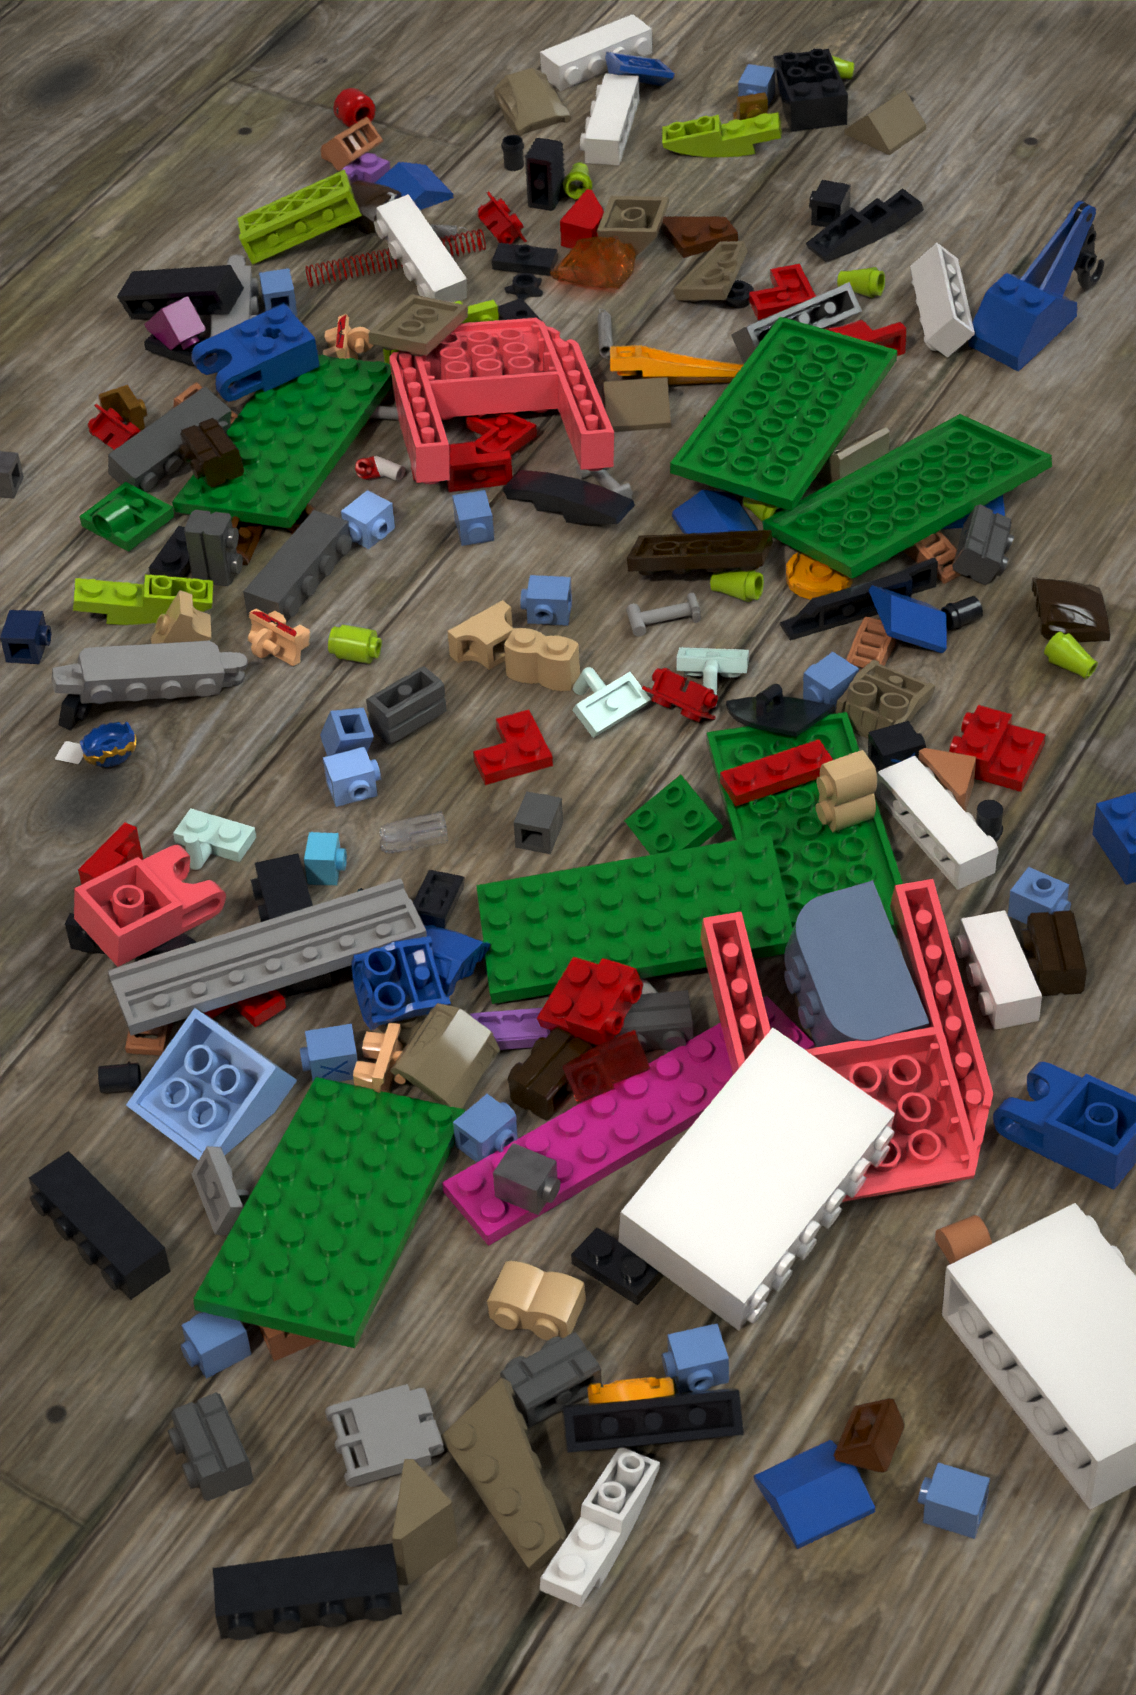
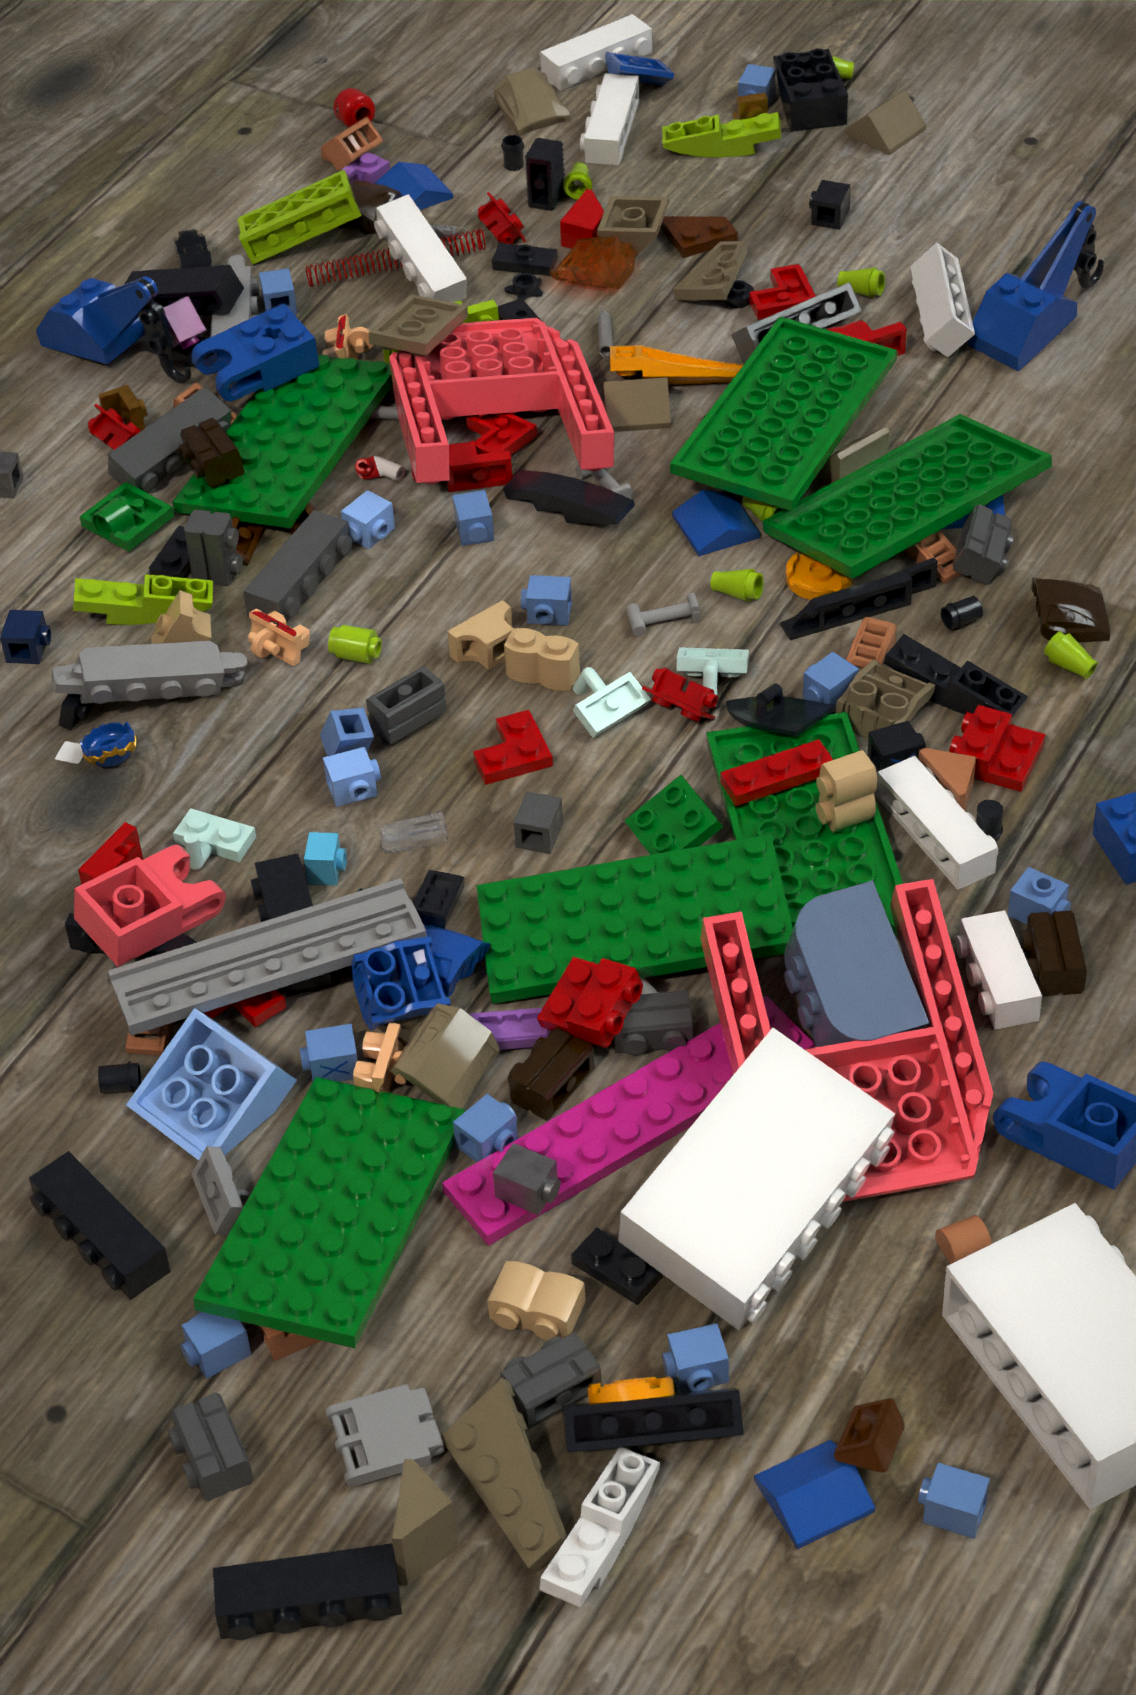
clear red slope [562,1030,651,1104] -> none
dark brown plate [627,530,773,575] -> none
black slope [806,188,923,262] -> none
blue slope [869,585,947,654] -> none
none -> blue slope [36,276,191,383]
none -> black slope [173,229,212,268]
none -> black slope [883,634,1028,719]

